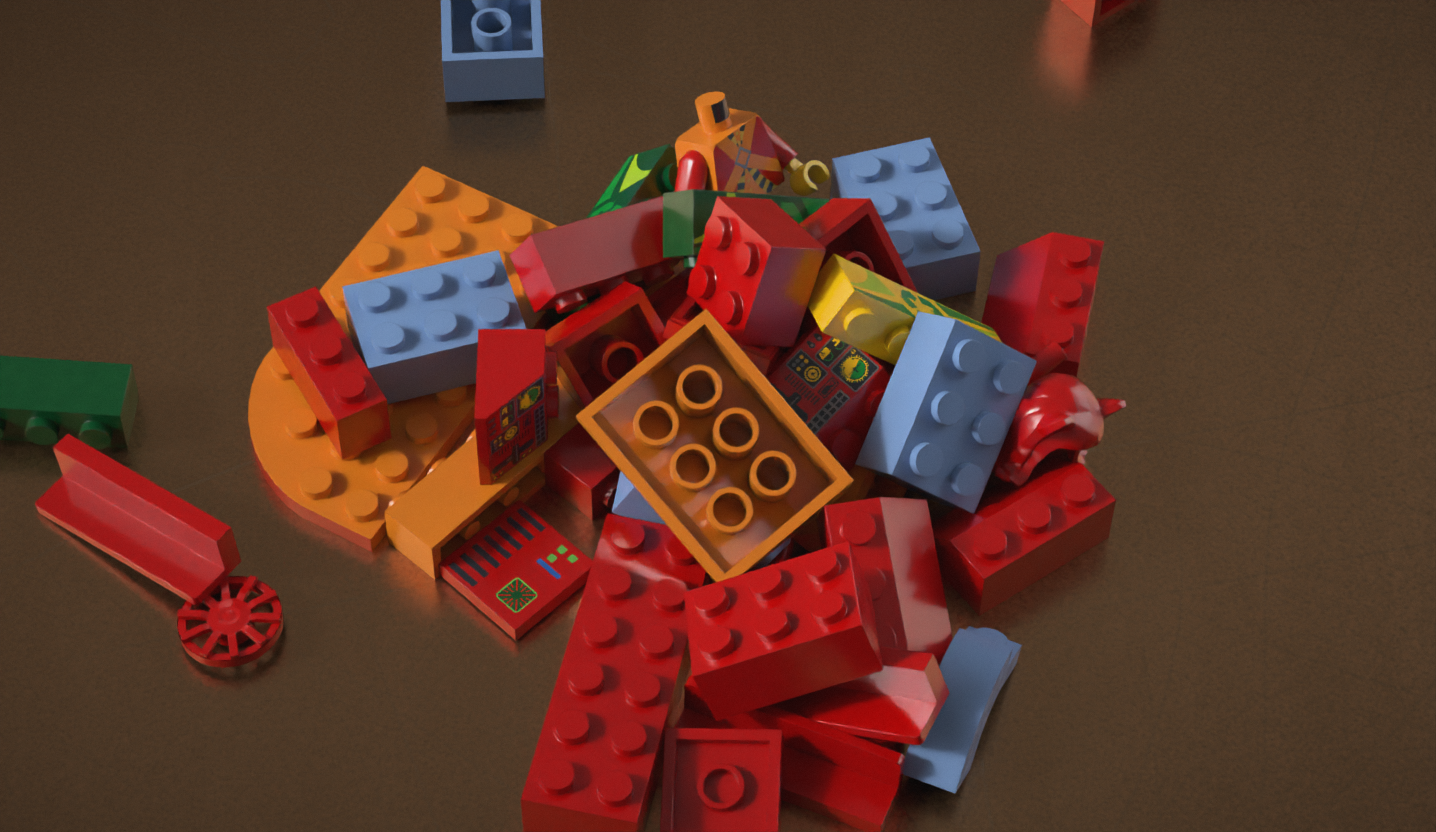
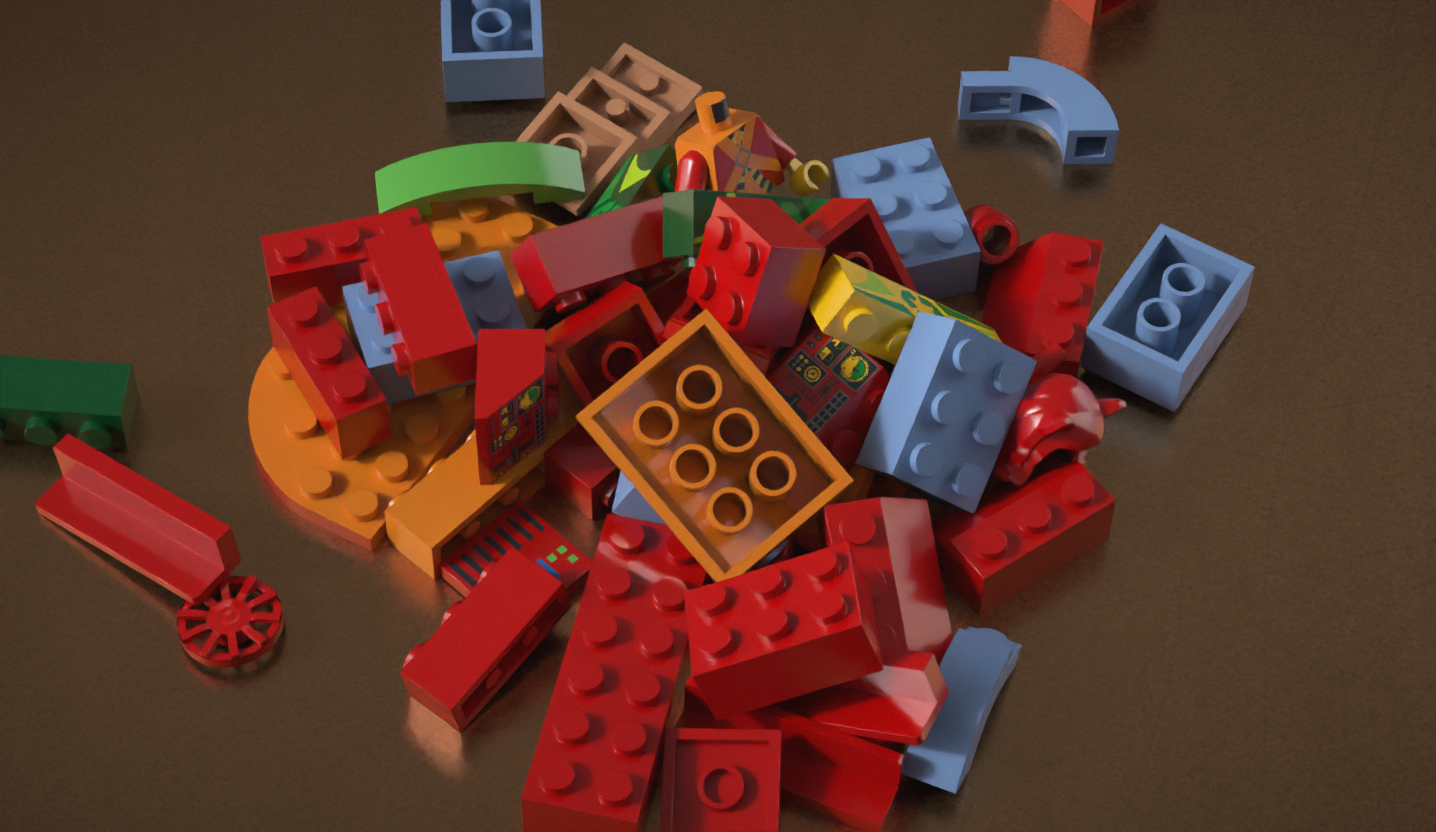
none -> red brick [260,207,422,307]
none -> red brick [359,223,478,396]
none -> bright green slope [375,142,585,216]
none -> red brick [399,546,571,733]
none -> nougat slope [515,42,704,216]
none -> medium blue arch [958,56,1119,164]
none -> red brick [964,204,1020,264]
none -> medium blue brick [1080,224,1255,412]

